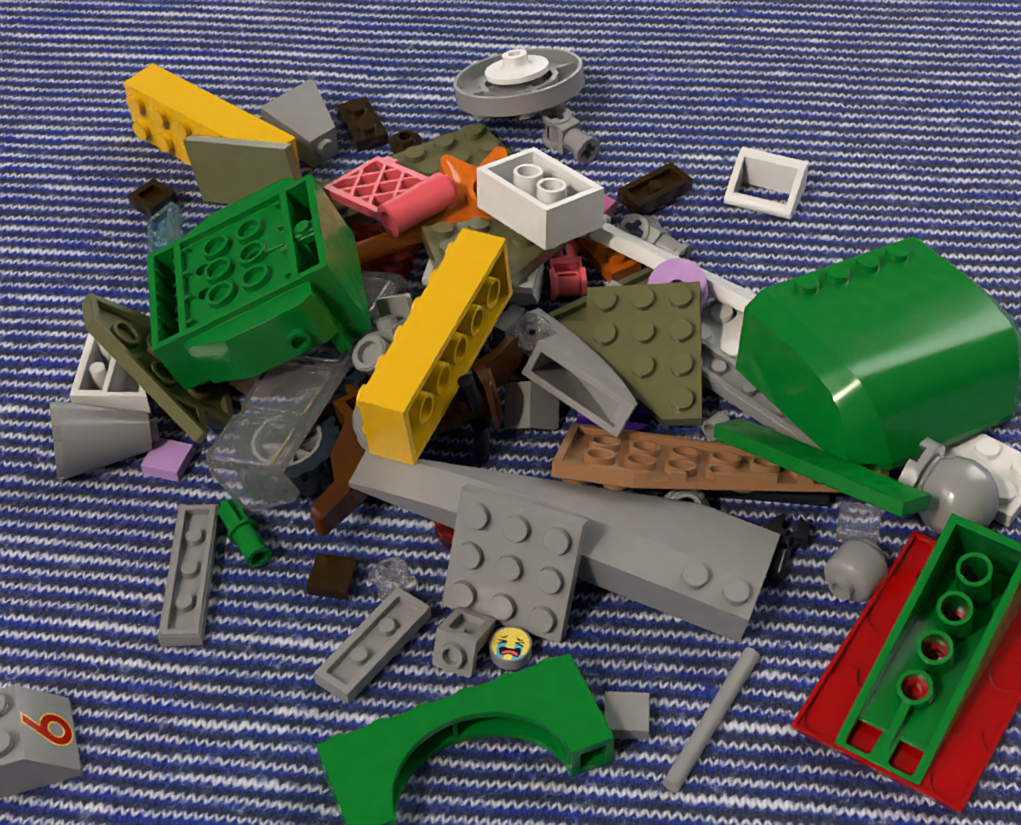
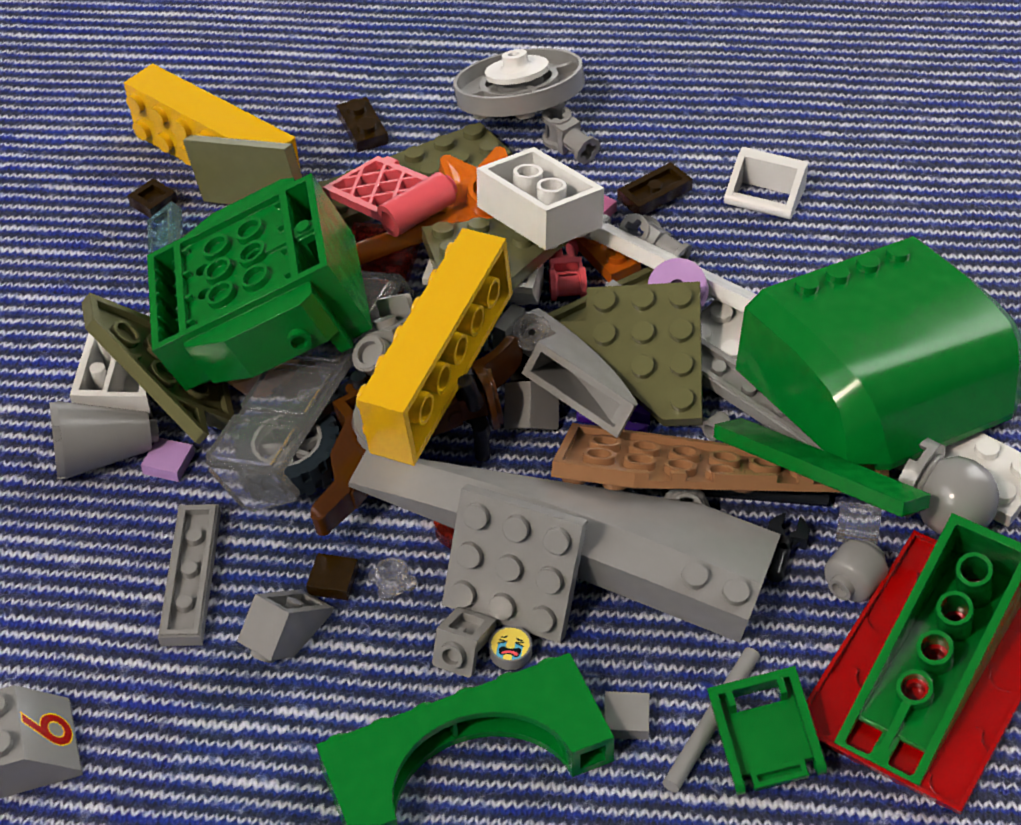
green axle [217,498,272,568] -> none
light grey slope [260,79,339,168] -> none
light grey plate [314,587,431,705] -> none
dark brown plate [389,130,422,155] -> none
none -> light grey slope [237,589,334,663]
none -> green container [707,666,827,796]

